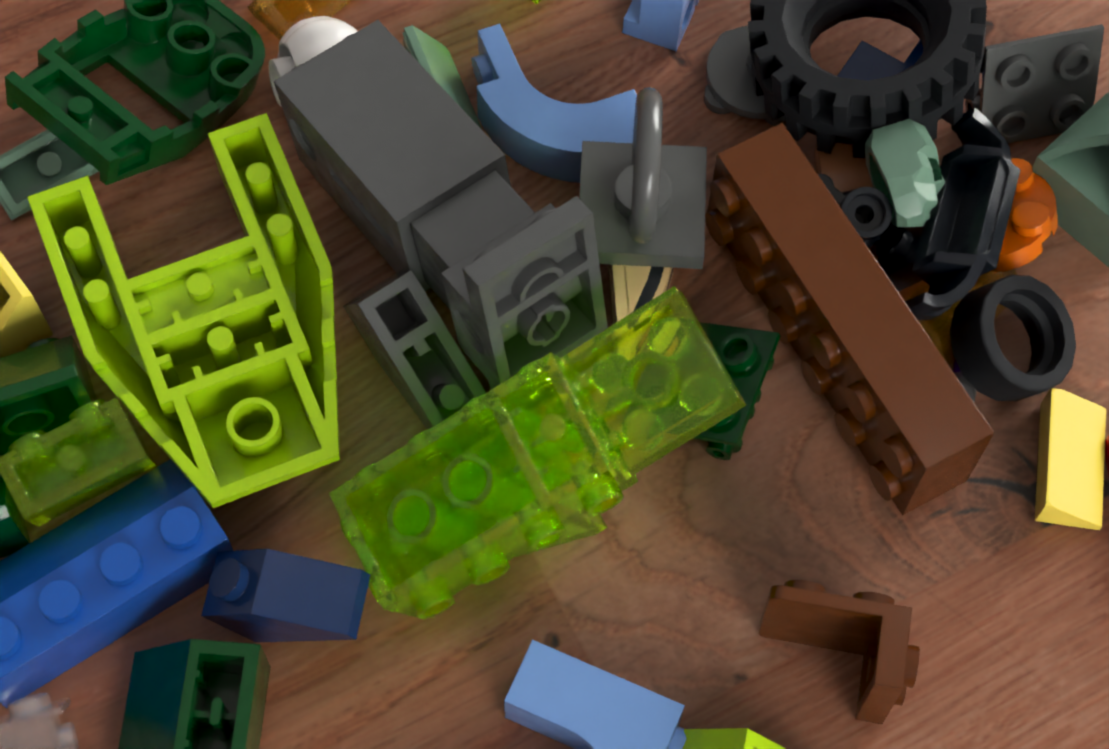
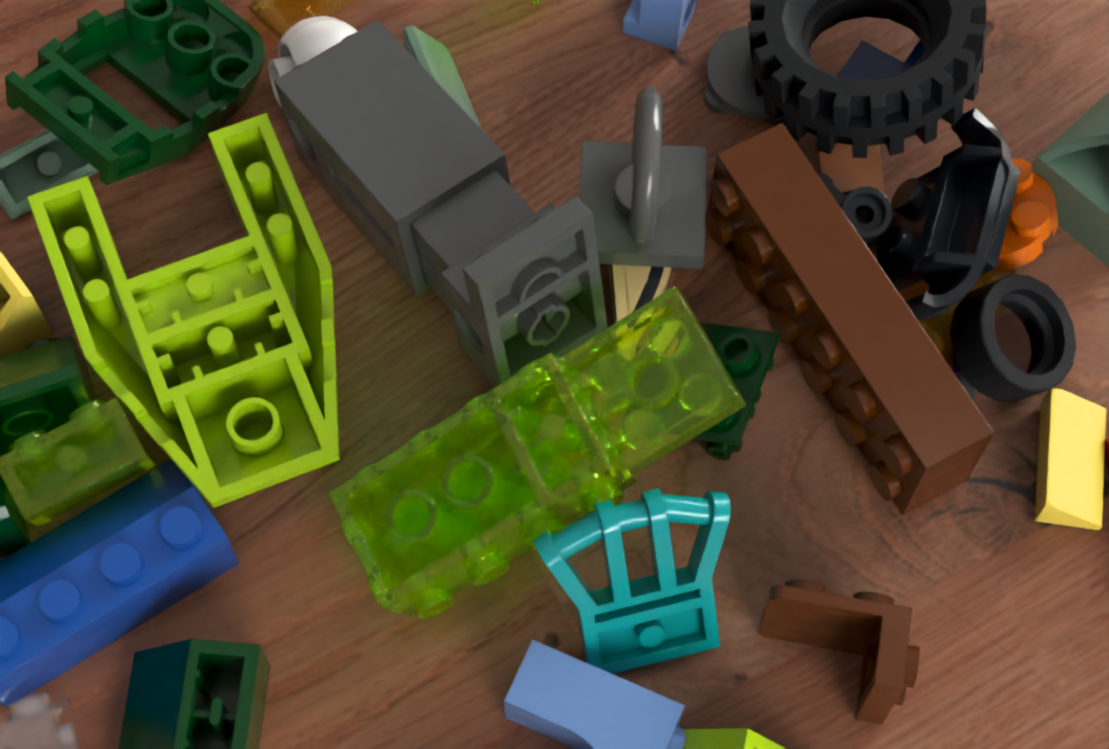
dark blue slope [201,549,371,643] -> none
dark grey slope [343,270,511,468] -> none
medium blue arch [471,23,637,183] -> none
sand green rock [865,119,945,227] -> none
dark grey hinge [965,24,1104,144] -> none
none -> teal plate [533,488,731,674]

